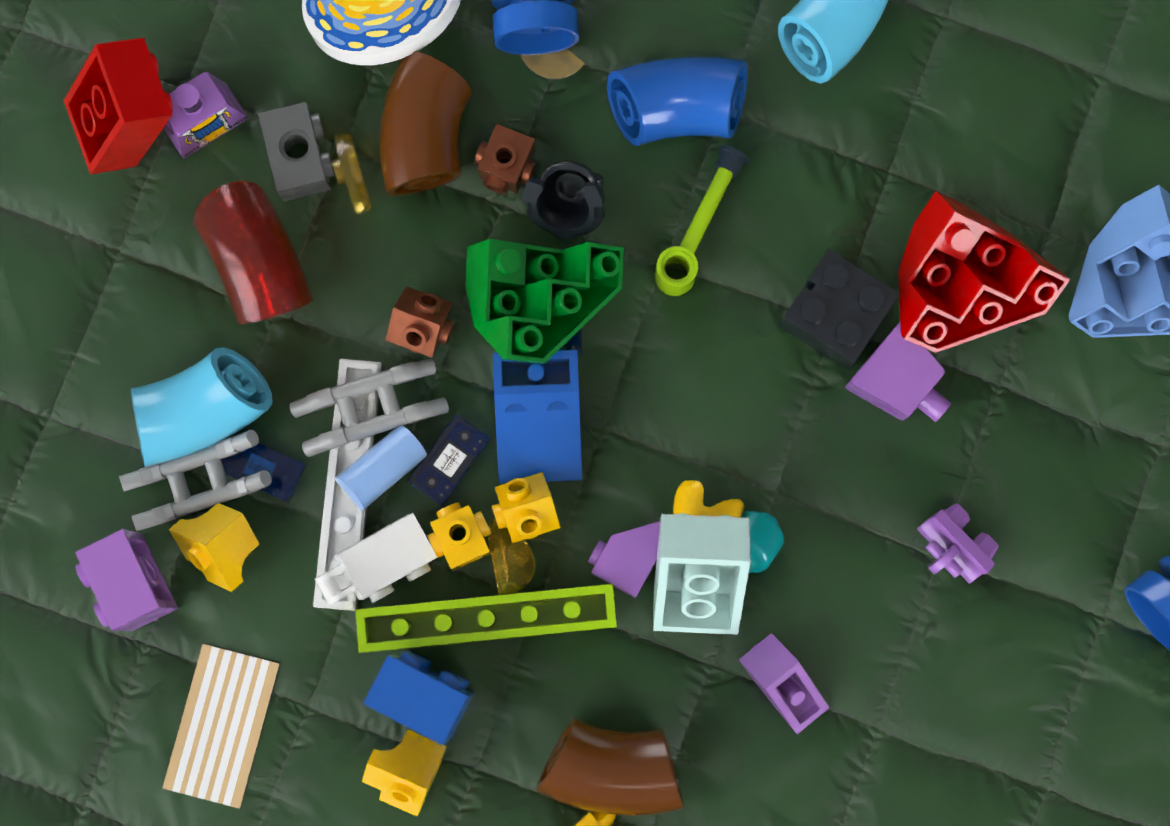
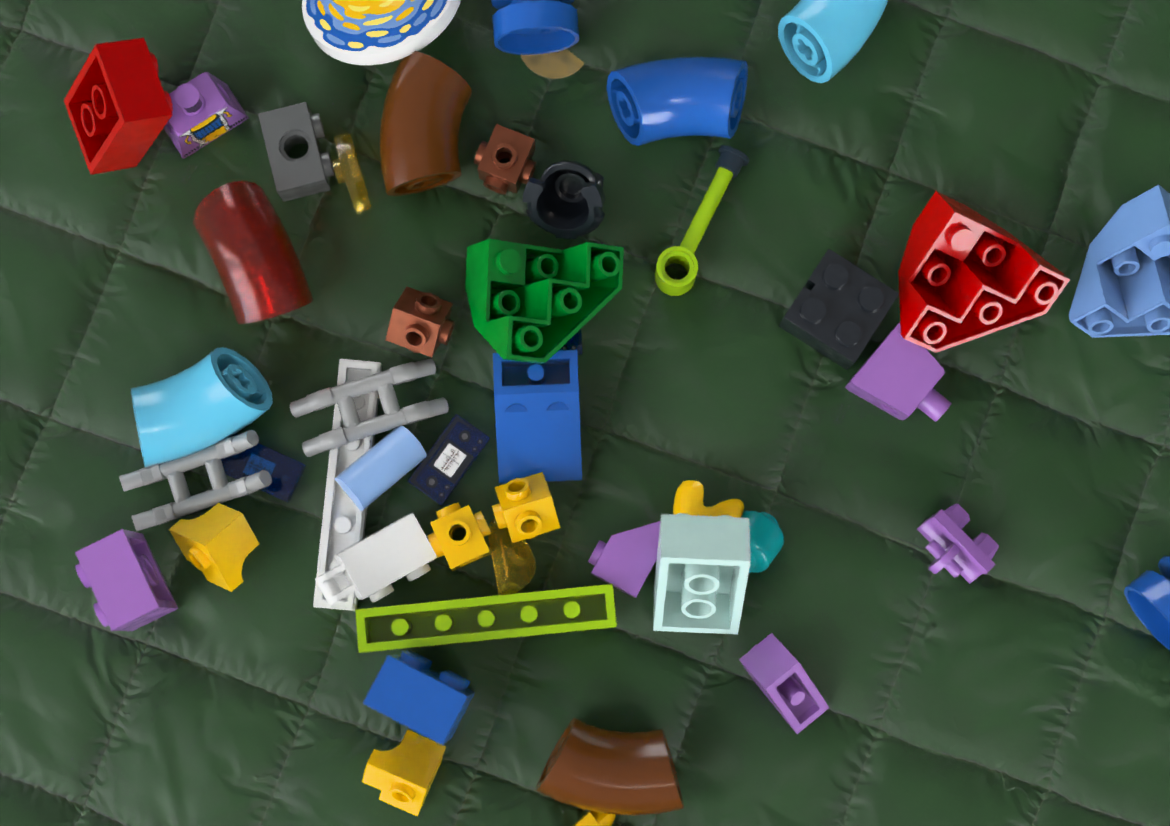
sticker [163,644,279,809] -> none

